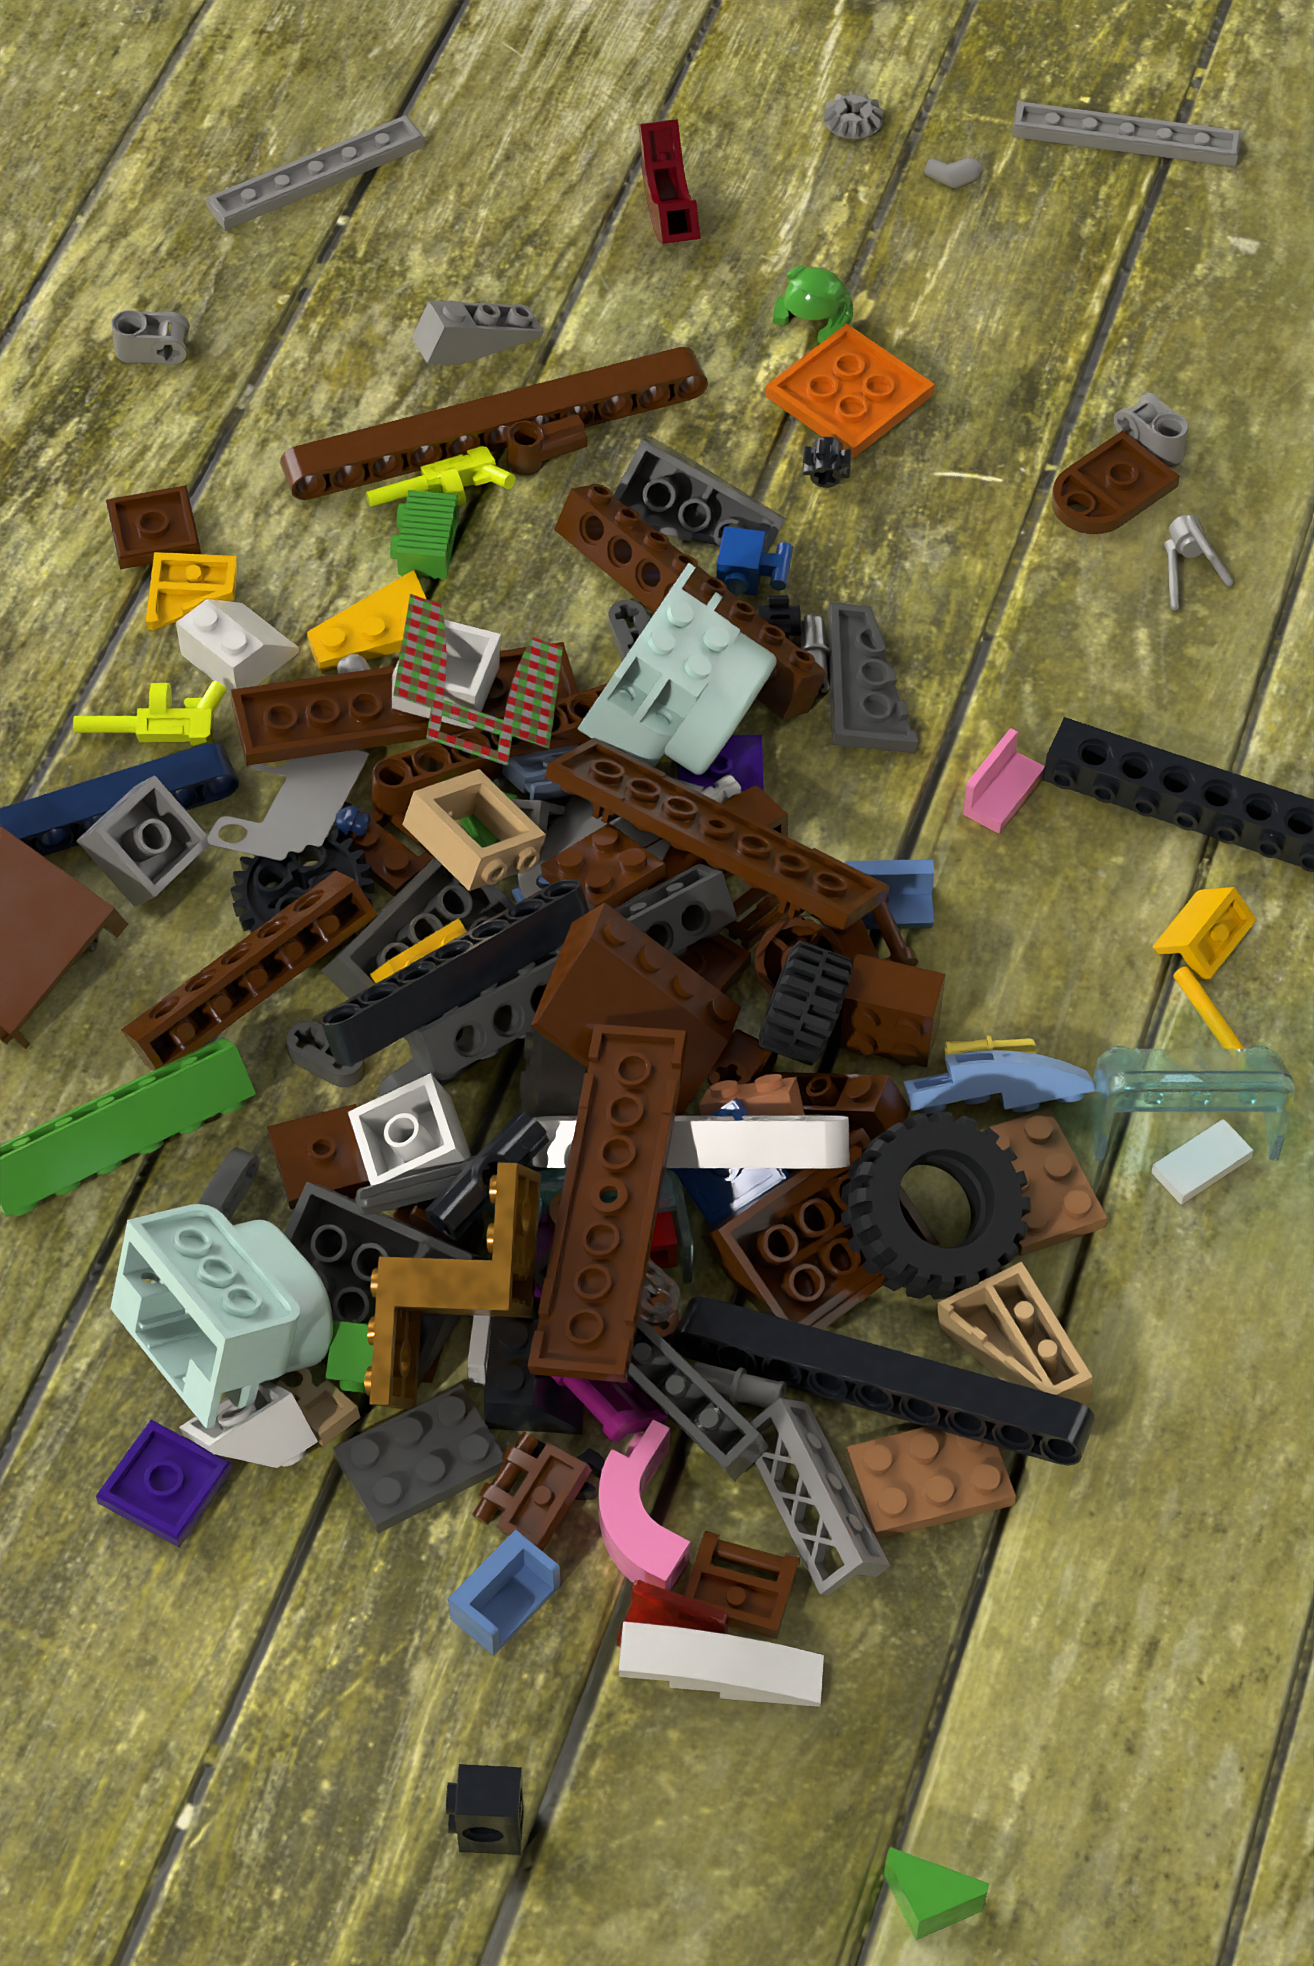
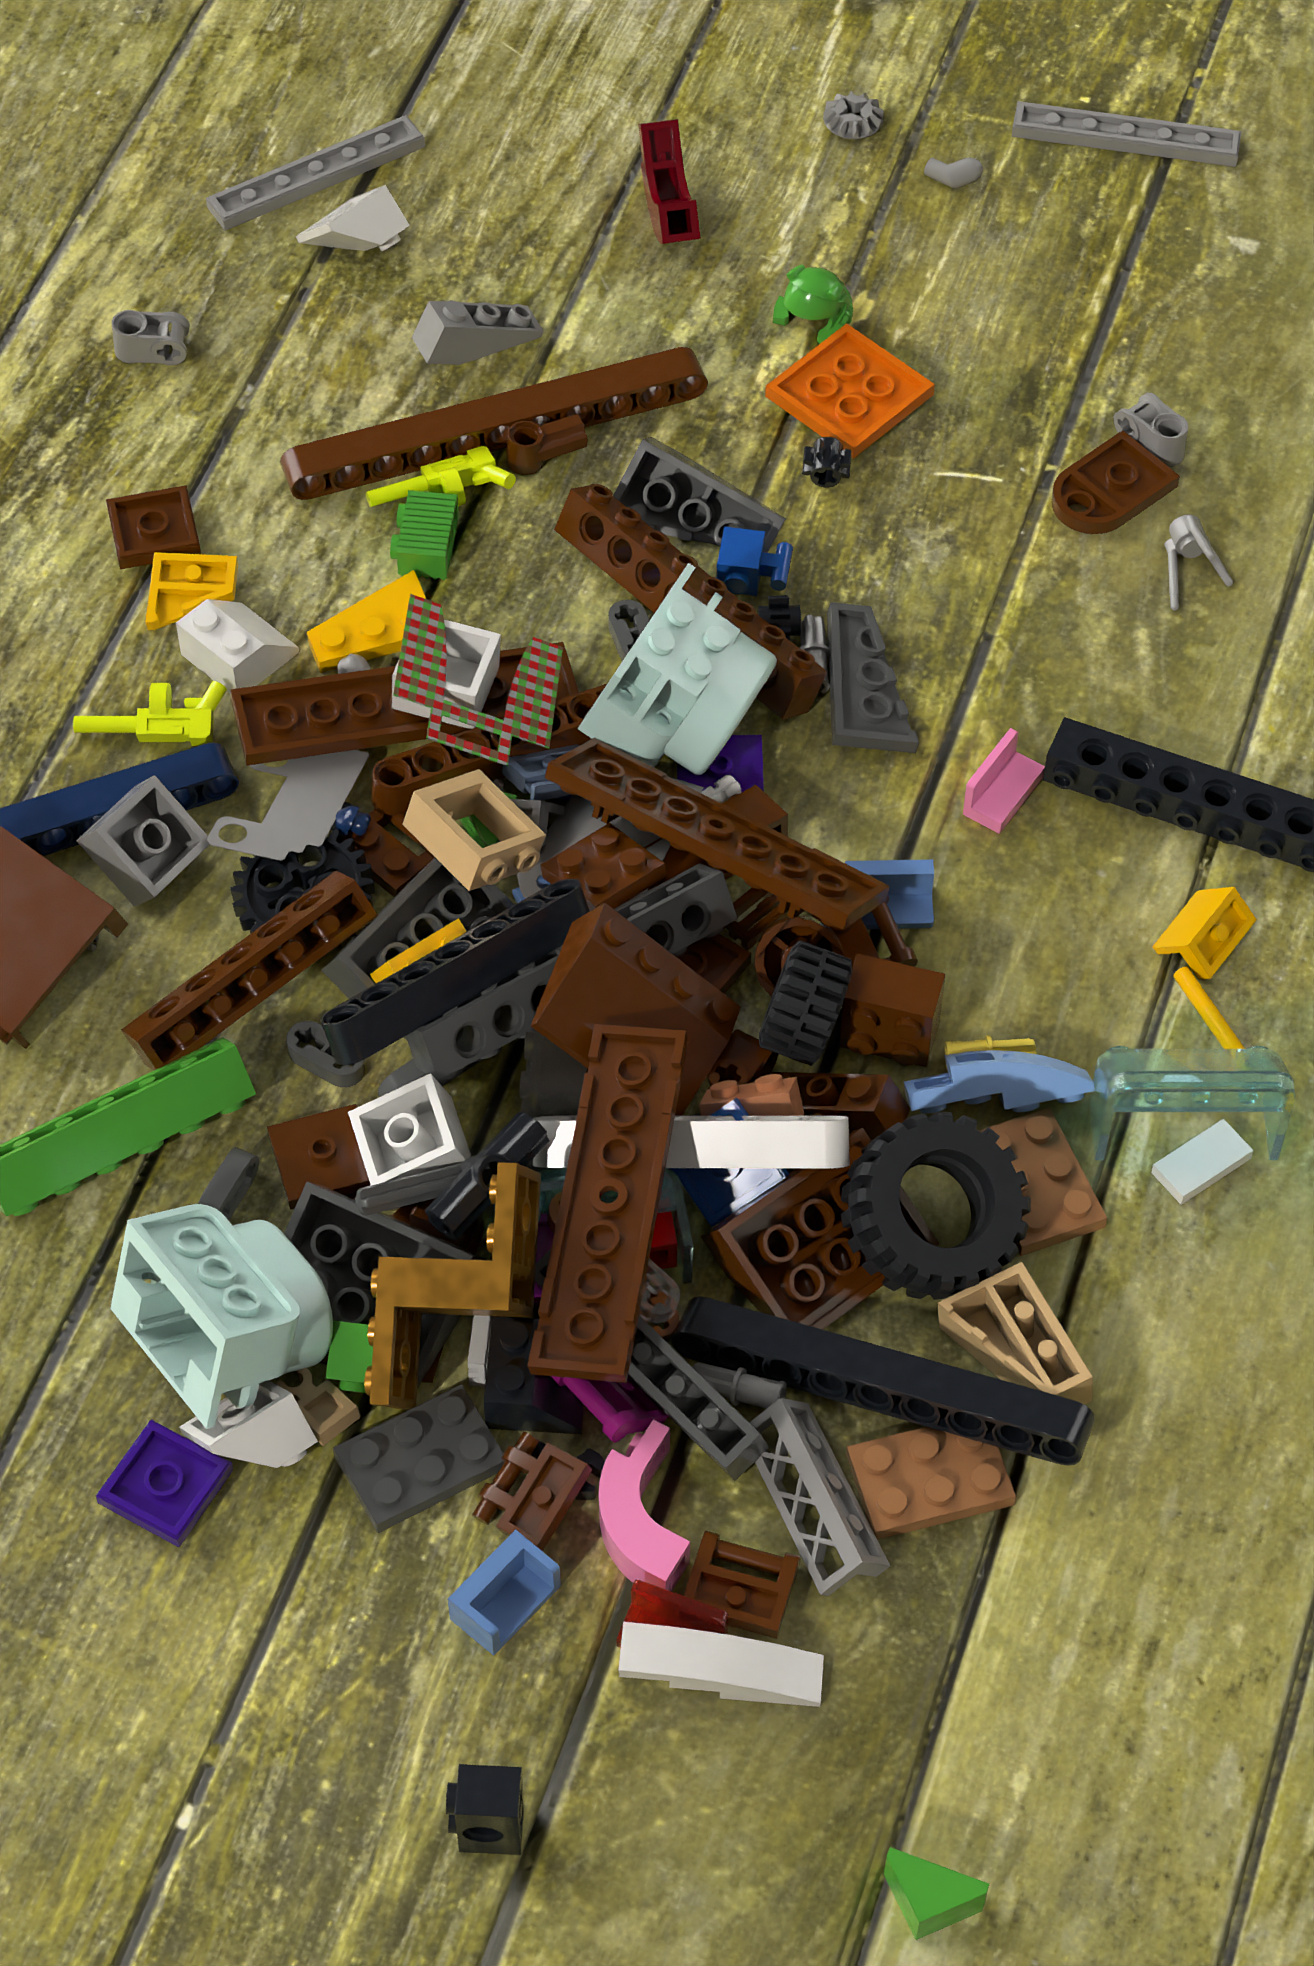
none -> white slope [295,185,410,251]

